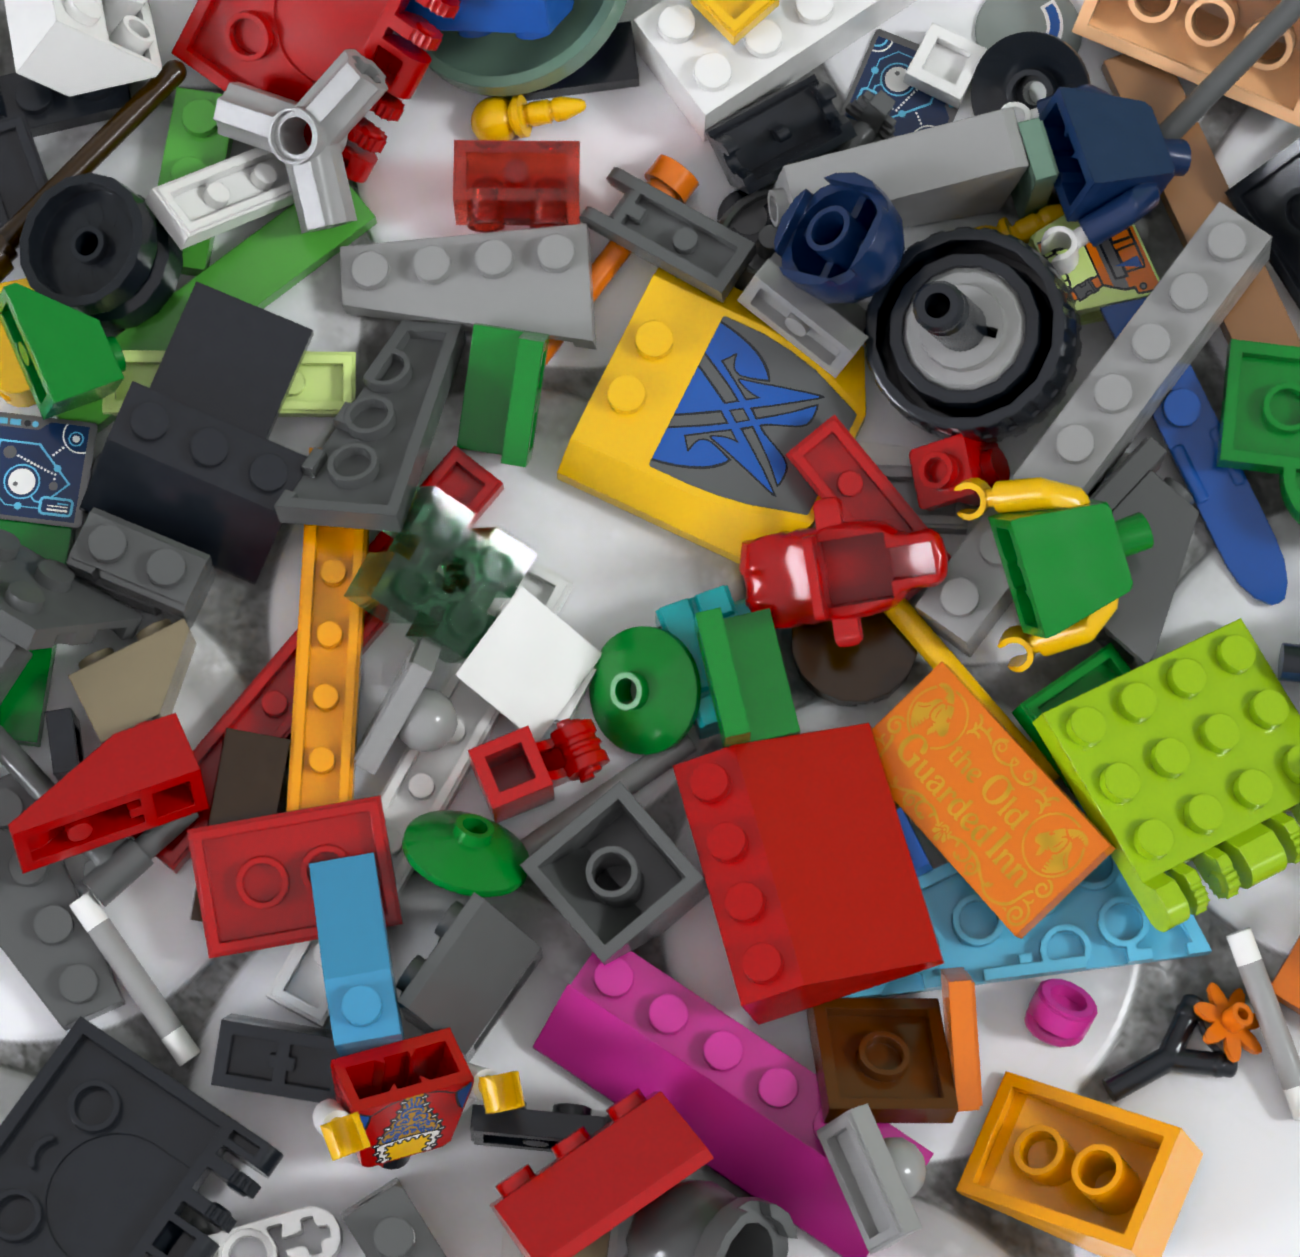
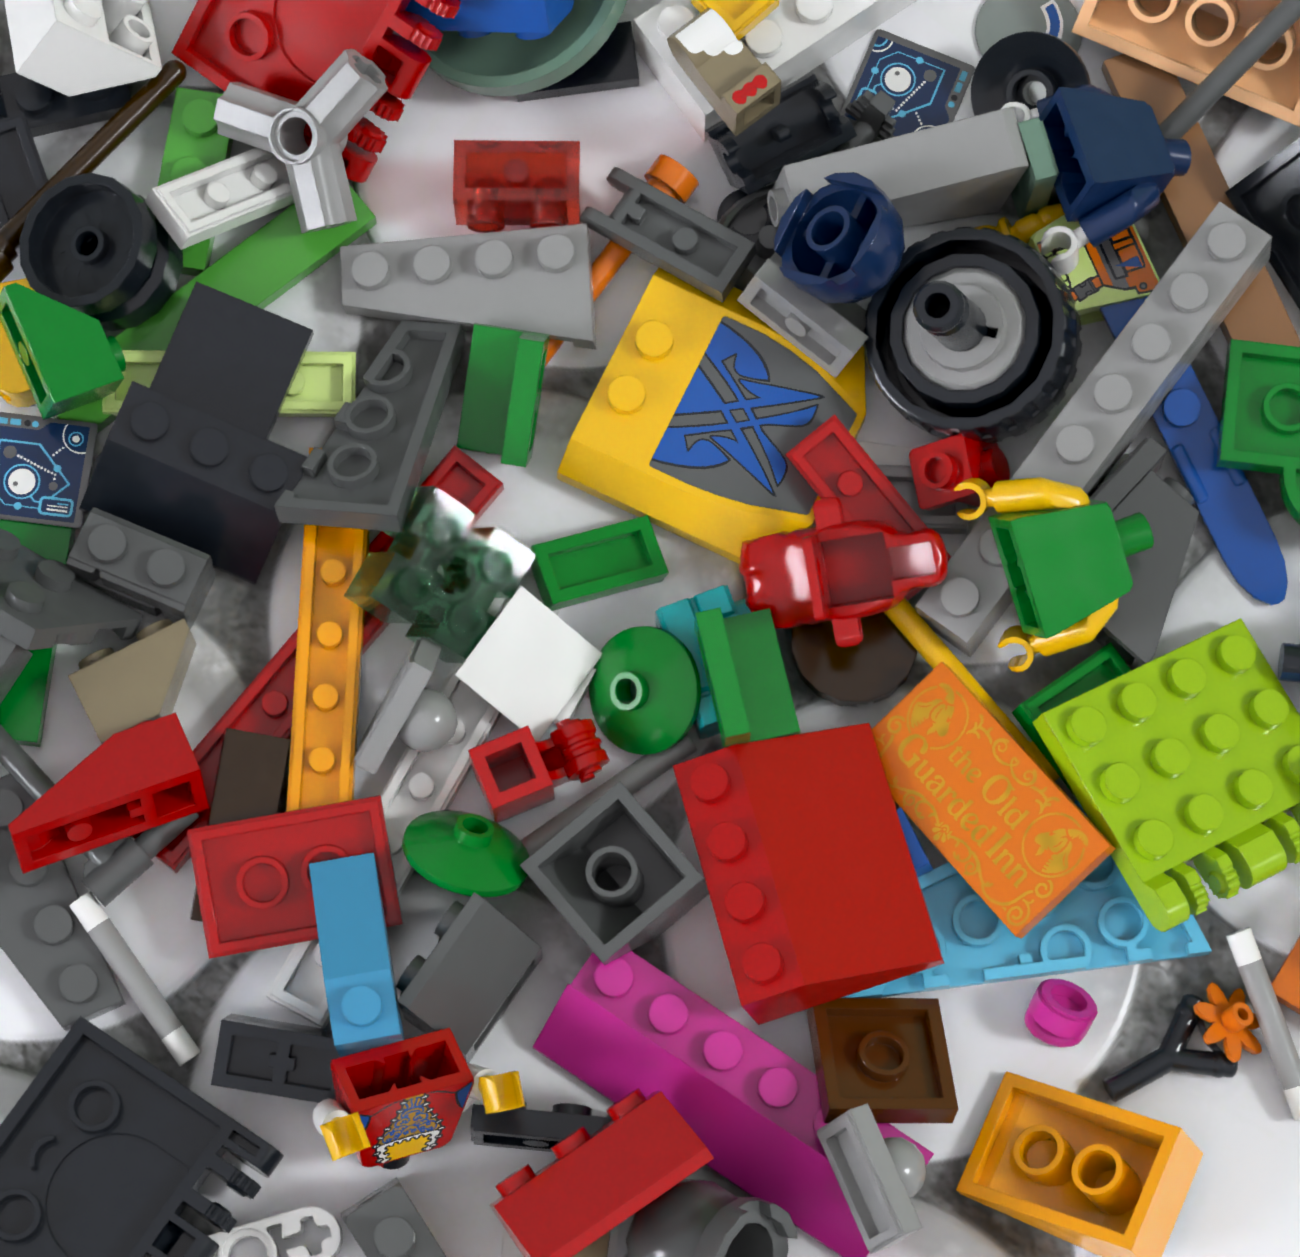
black tile [45,708,85,781] -> none
yellow bar [471,95,586,146] -> none
white tile [903,22,987,109] -> none
orange tile [940,967,983,1112] -> none
none -> green tile [526,515,669,611]
none -> dark tan leg [667,8,782,137]

